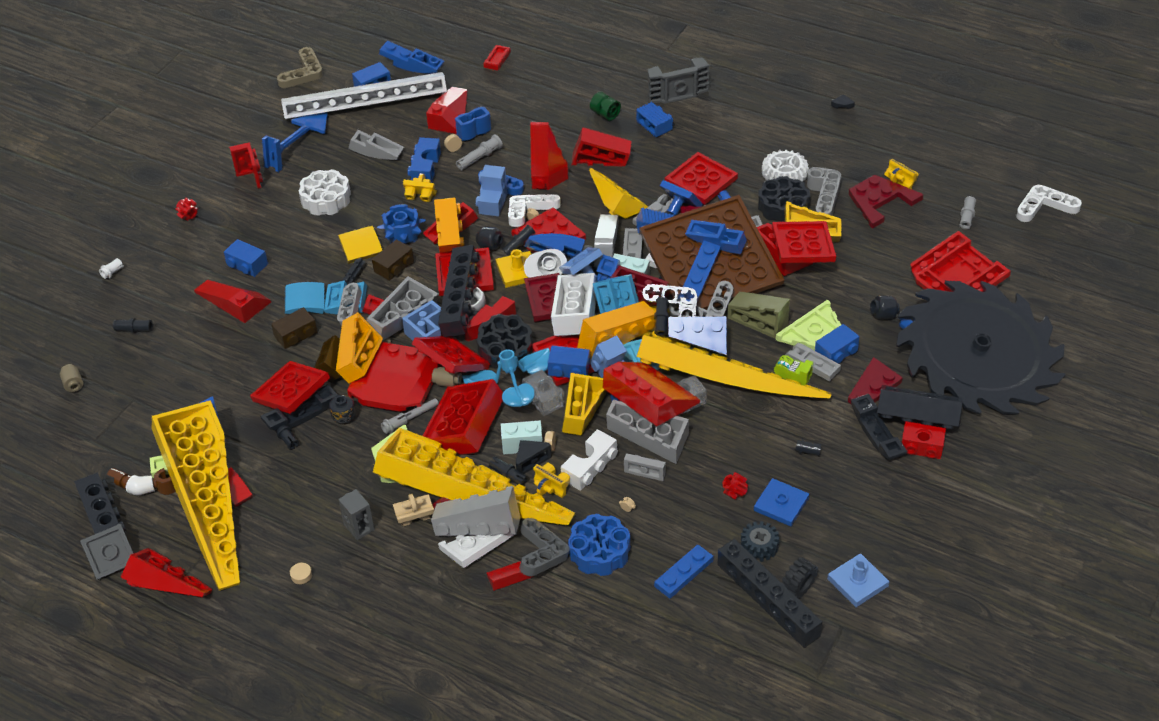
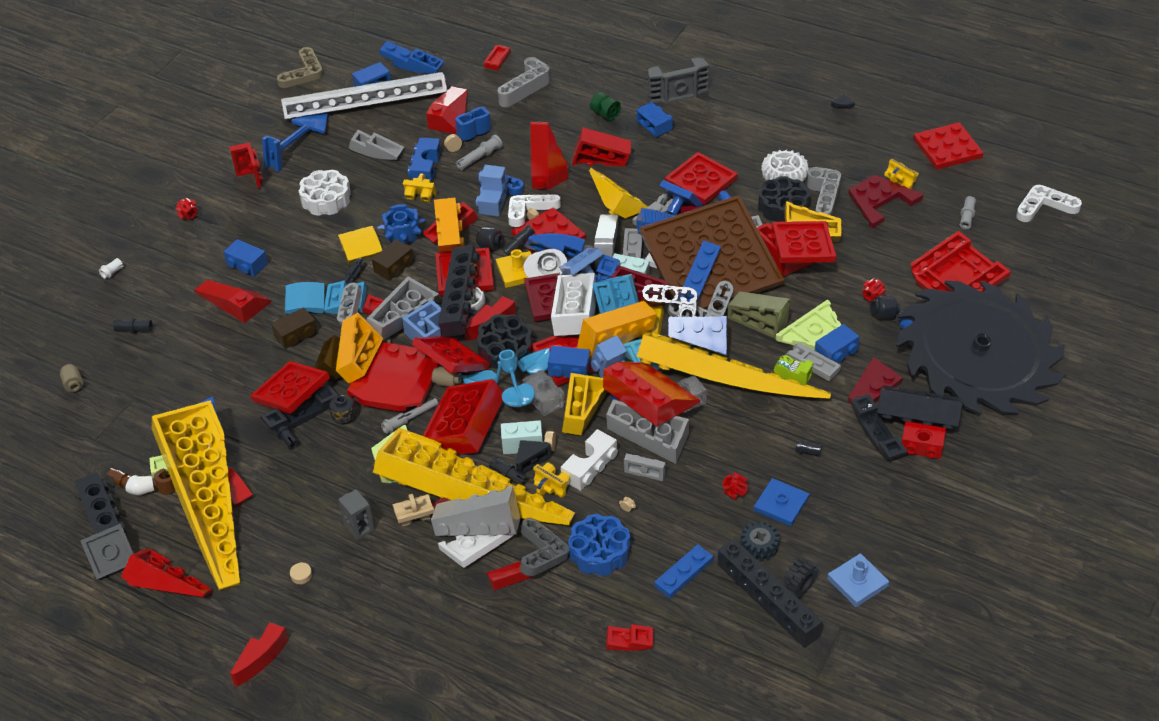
black pin [654,297,669,336] -> none
blue slope [685,220,747,254] -> none
none -> red slope [230,623,288,687]
none -> light grey beam [498,57,550,107]
none -> red slope [606,624,653,651]
none -> red gear [862,278,886,301]
none -> red plate [913,122,984,170]

